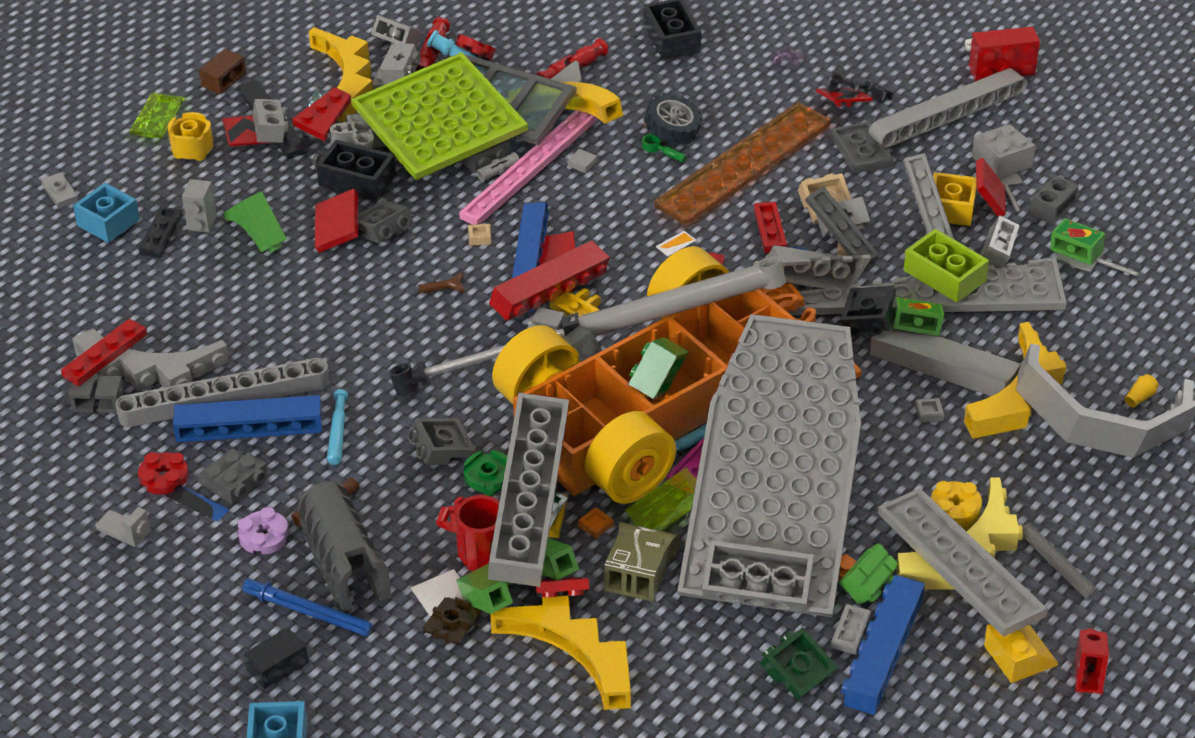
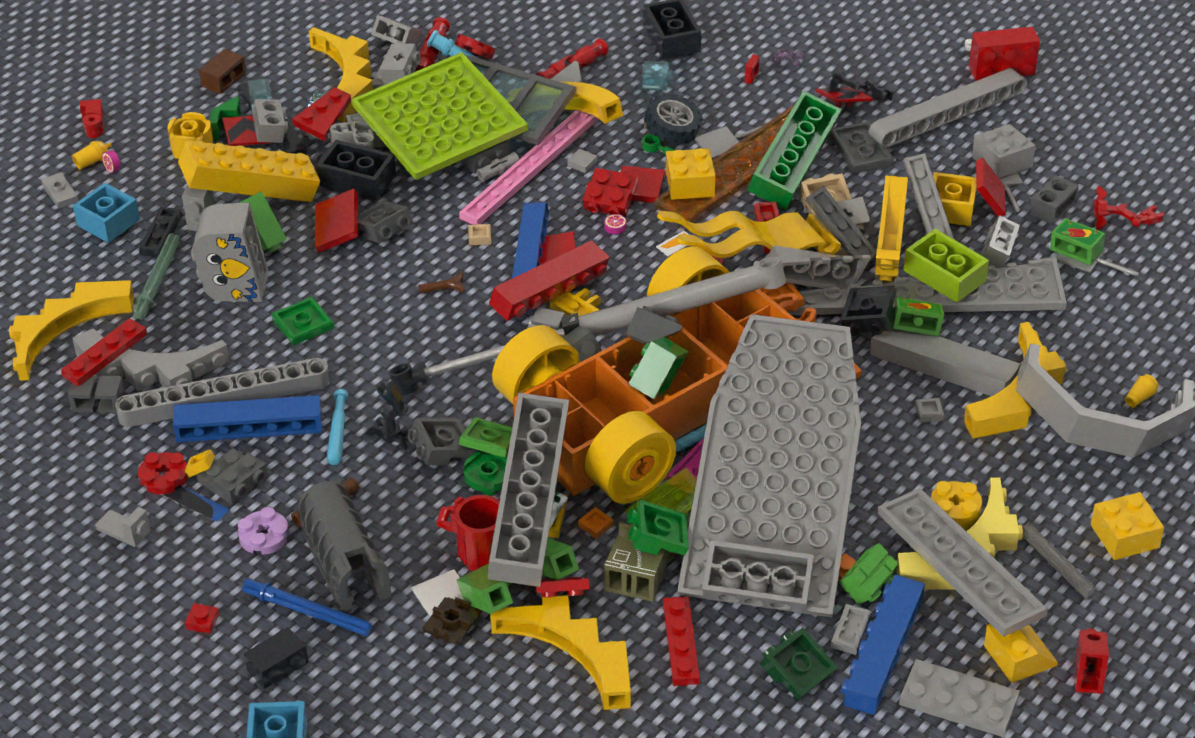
clear neon green piece [129,93,184,138] -> none
none -> yellow arch [9,280,134,381]
none -> yellow piece [72,141,112,170]
none -> red leg [80,99,104,138]
none -> dark pink tile [102,150,121,173]
none -> sand green axle [133,233,180,320]
none -> yellow brick [178,140,320,202]
none -> yellow tile [185,449,215,477]
none -> red plate [185,603,219,634]
none -> light grey brick [191,202,269,302]
none -> green slope [209,97,241,140]
none -> clear light blue brick [247,78,272,112]
none -> green tile [271,297,334,346]
none -> black piece [365,381,410,450]
none -> bright green tile [459,417,513,458]
none -> red plate [582,168,638,217]
none -> dark pink tile [604,214,627,235]
none -> red tile [620,166,665,203]
none -> dark grey slope [626,306,682,345]
none -> green plate [627,500,689,555]
none -> clear light blue brick [642,61,673,91]
none -> yellow flag [657,211,841,258]
none -> red plate [663,596,700,686]
none -> yellow brick [666,148,715,200]
none -> light grey piece [694,124,771,159]
none -> red tile [745,54,760,84]
none -> green brick [747,91,842,210]
none -> yellow arch [875,176,908,283]
none -> light grey plate [899,659,1020,738]
none -> yellow brick [1091,492,1164,560]
none -> red piece [1093,186,1164,230]

